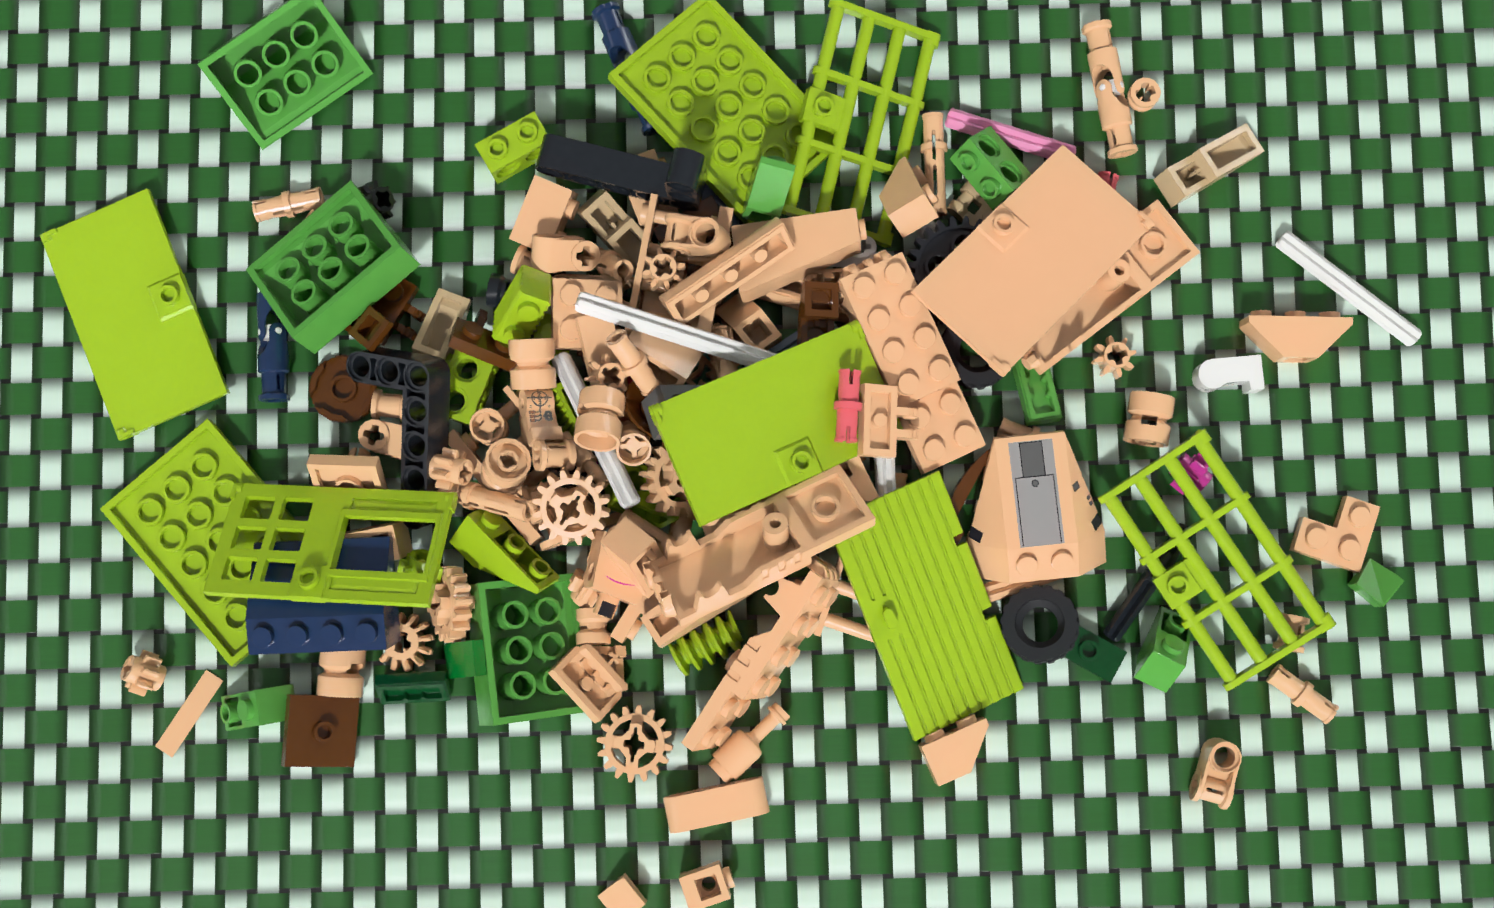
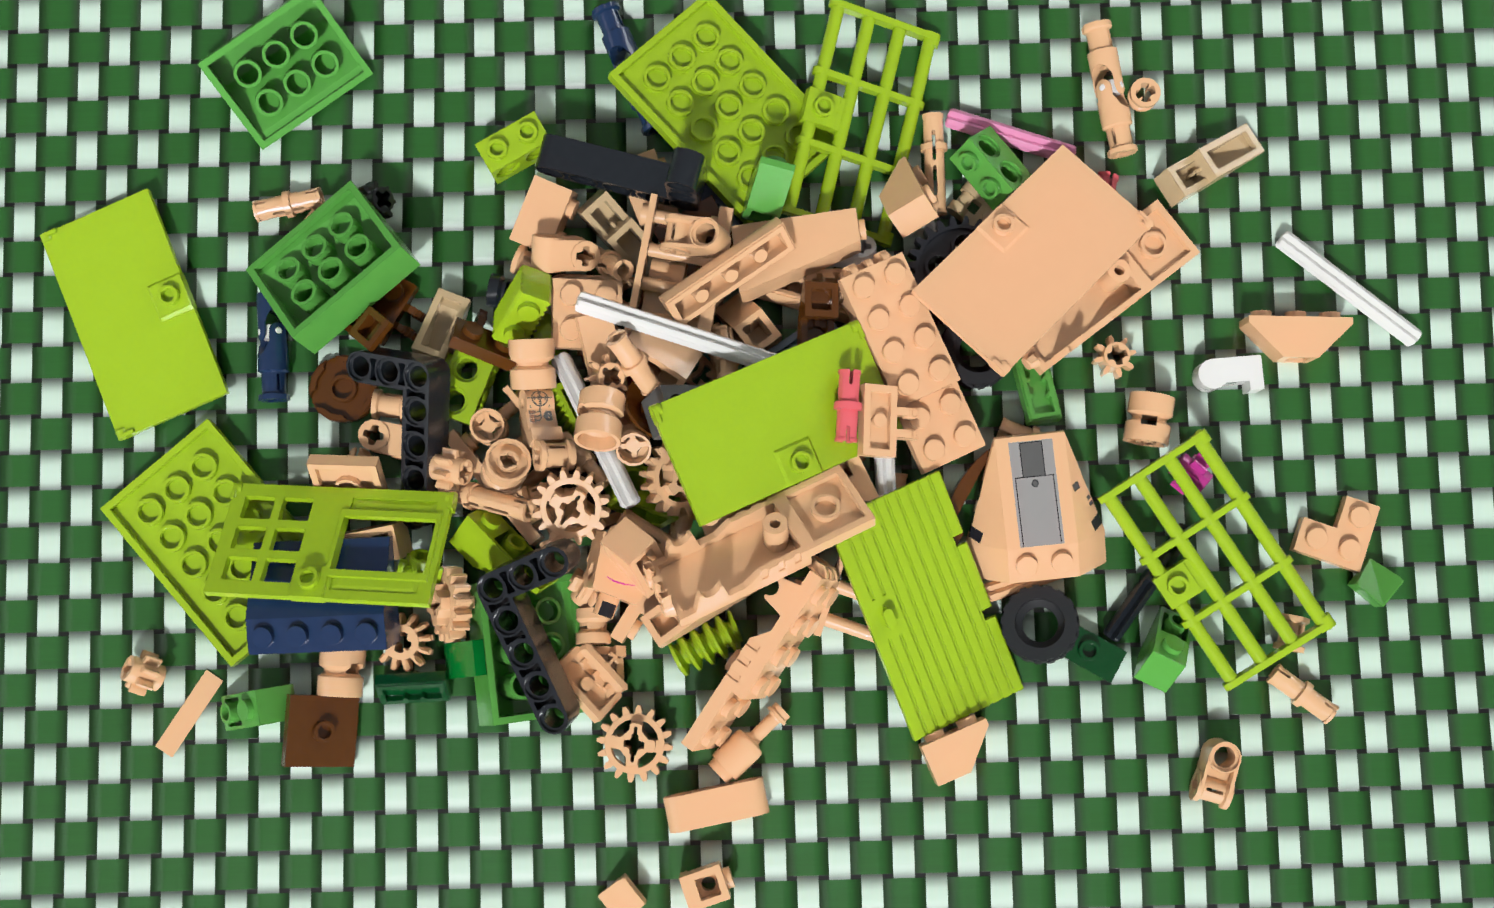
light nougat gear [642,248,686,291] -> none
none -> black beam [476,538,581,735]

